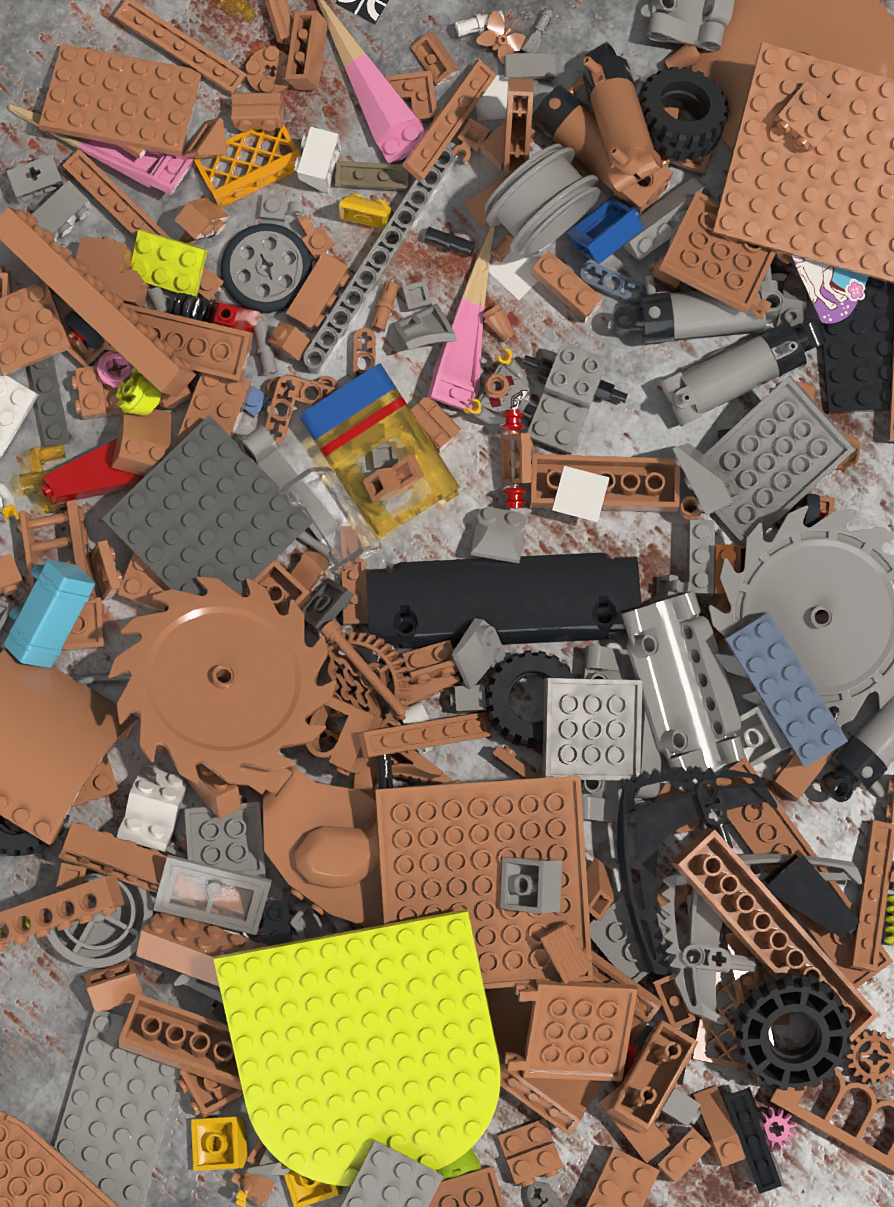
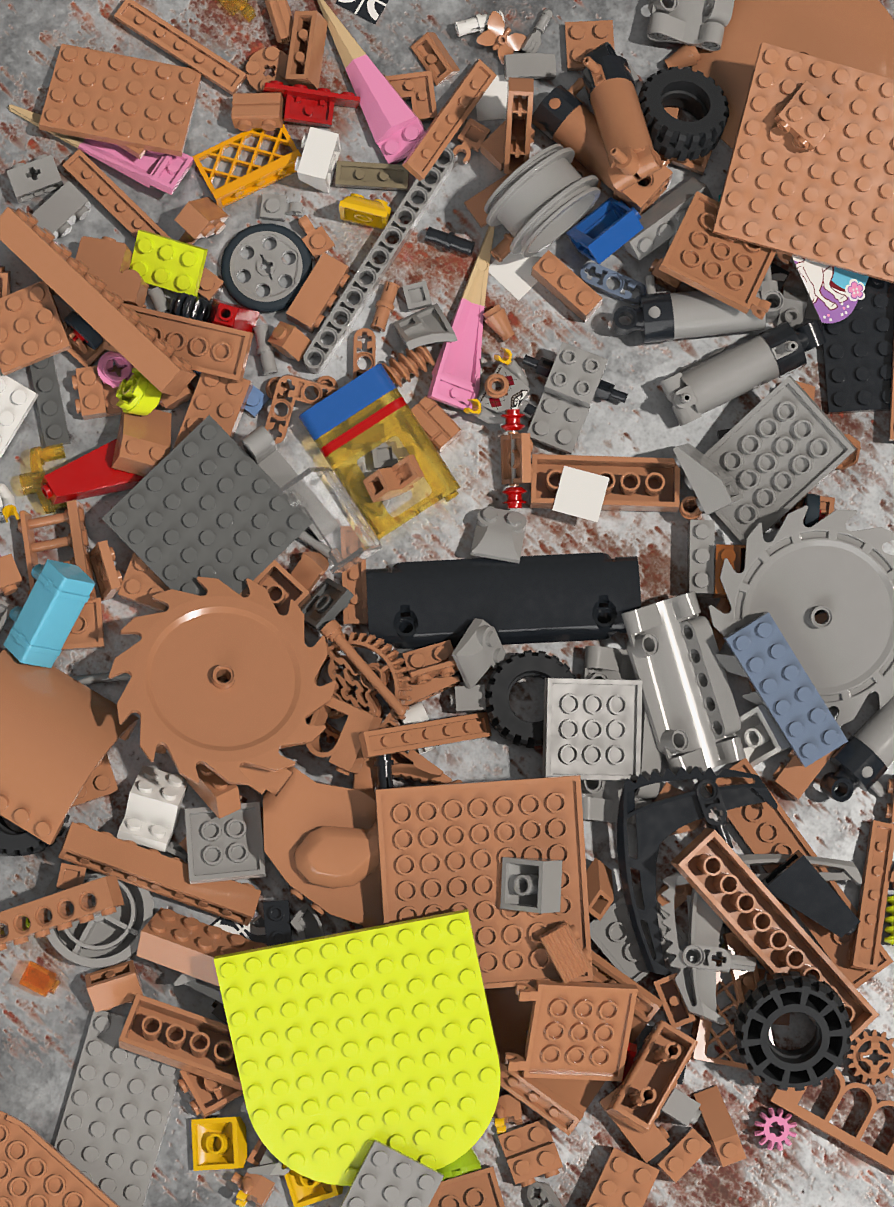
light grey door [153,855,272,935] -> none
nougat slope [182,117,227,159] -> none
nougat plate [492,745,541,779] -> none
light grey plate [655,574,691,602] -> none
black plate [724,1087,785,1194] -> none
none -> clear orange brick [19,961,61,998]
none -> red bracket [262,80,360,128]
none -> nougat piece [381,345,435,390]
none -> nougat piece [491,1094,523,1134]
none -> nougat plate [564,20,614,71]

